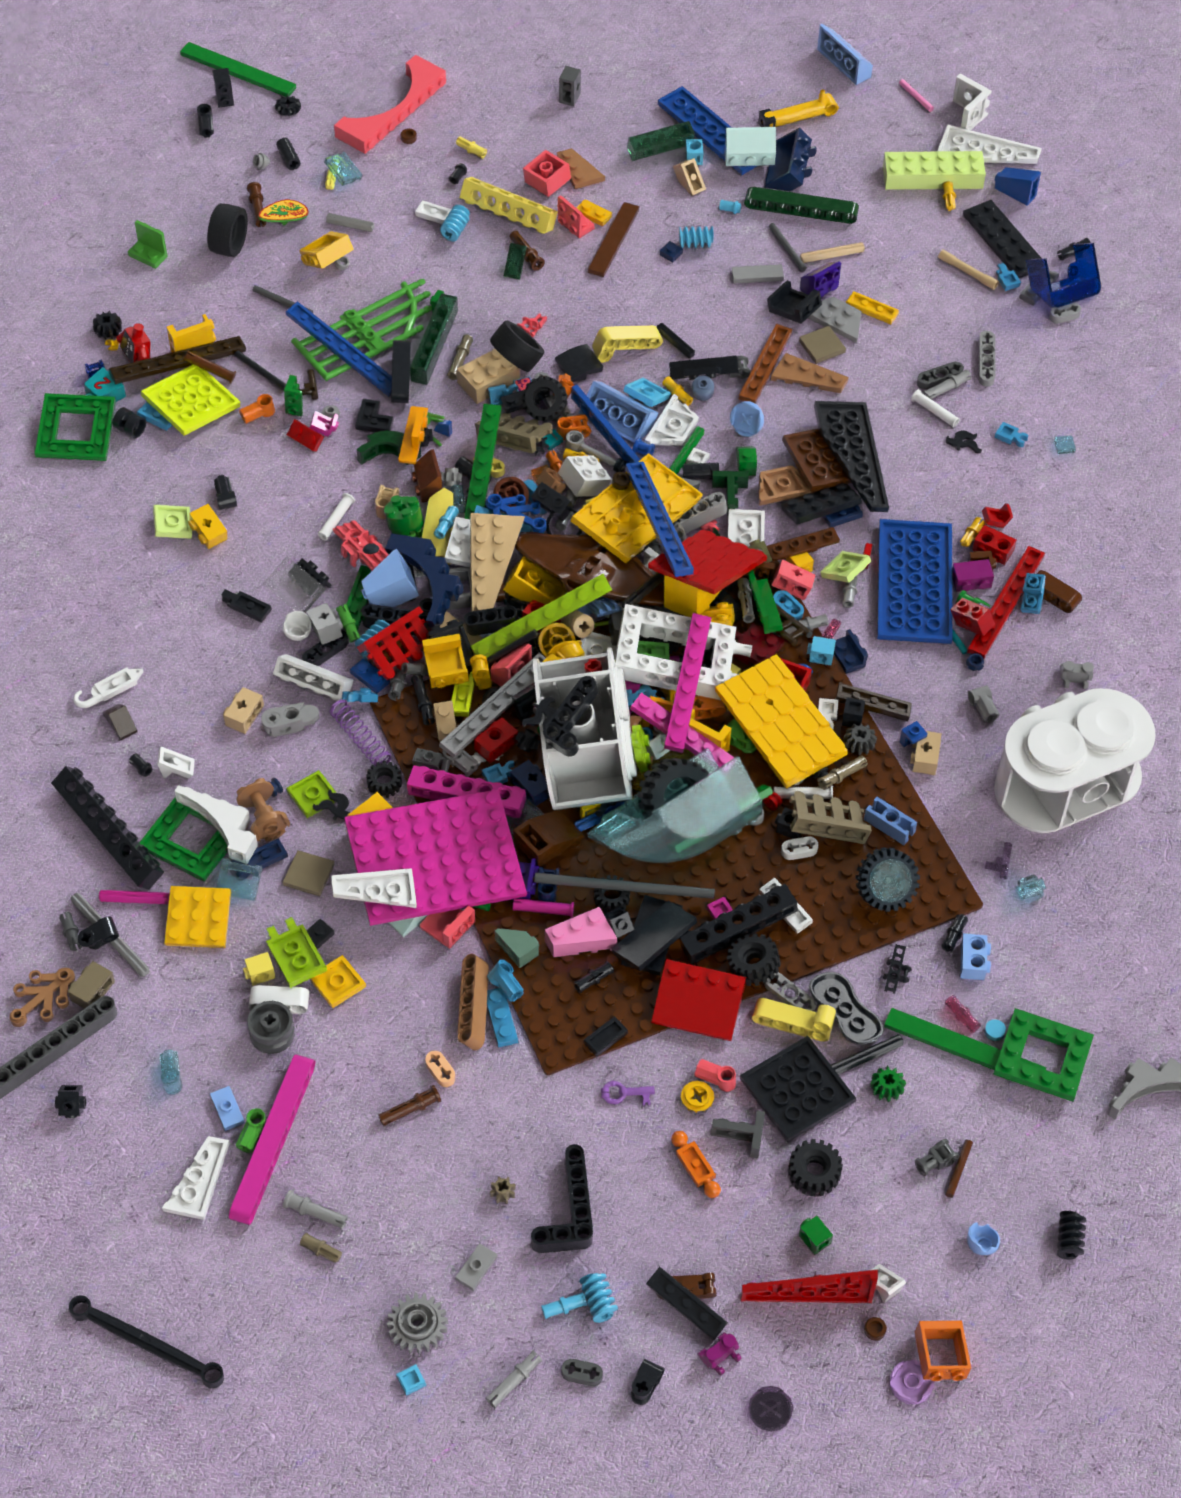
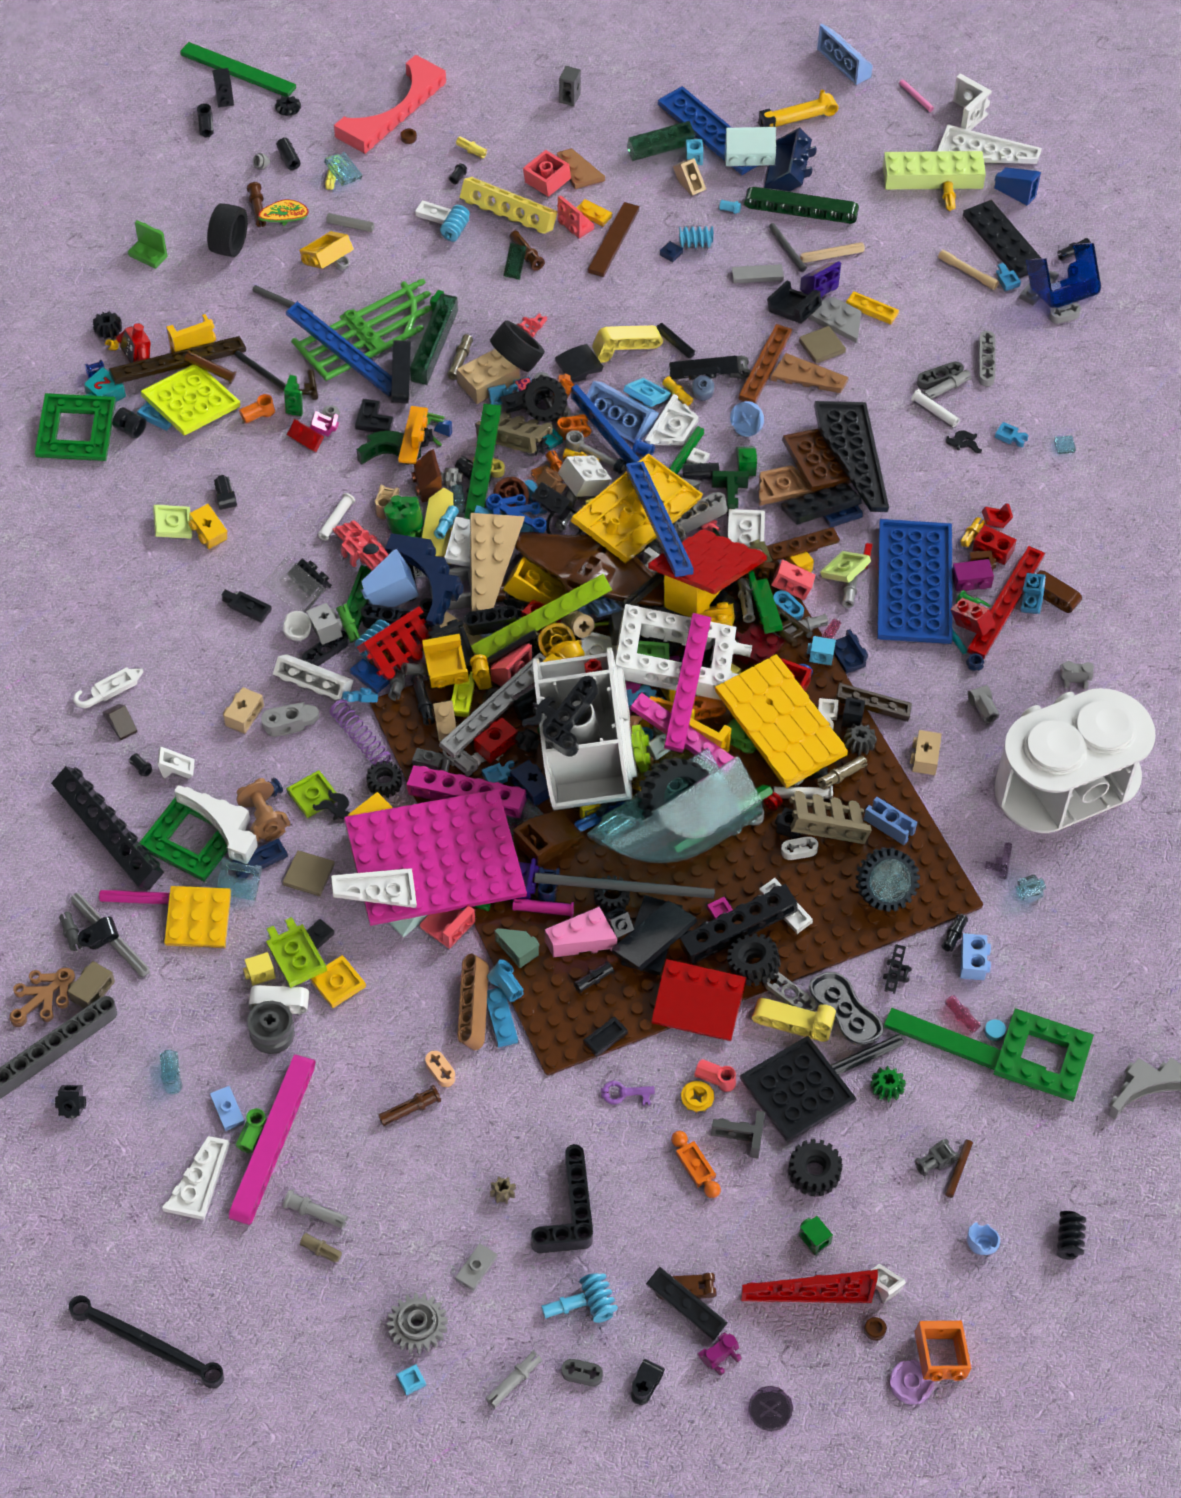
dark brown tile [612,472,630,490] -> none
blue bracket [899,721,928,747] -> none

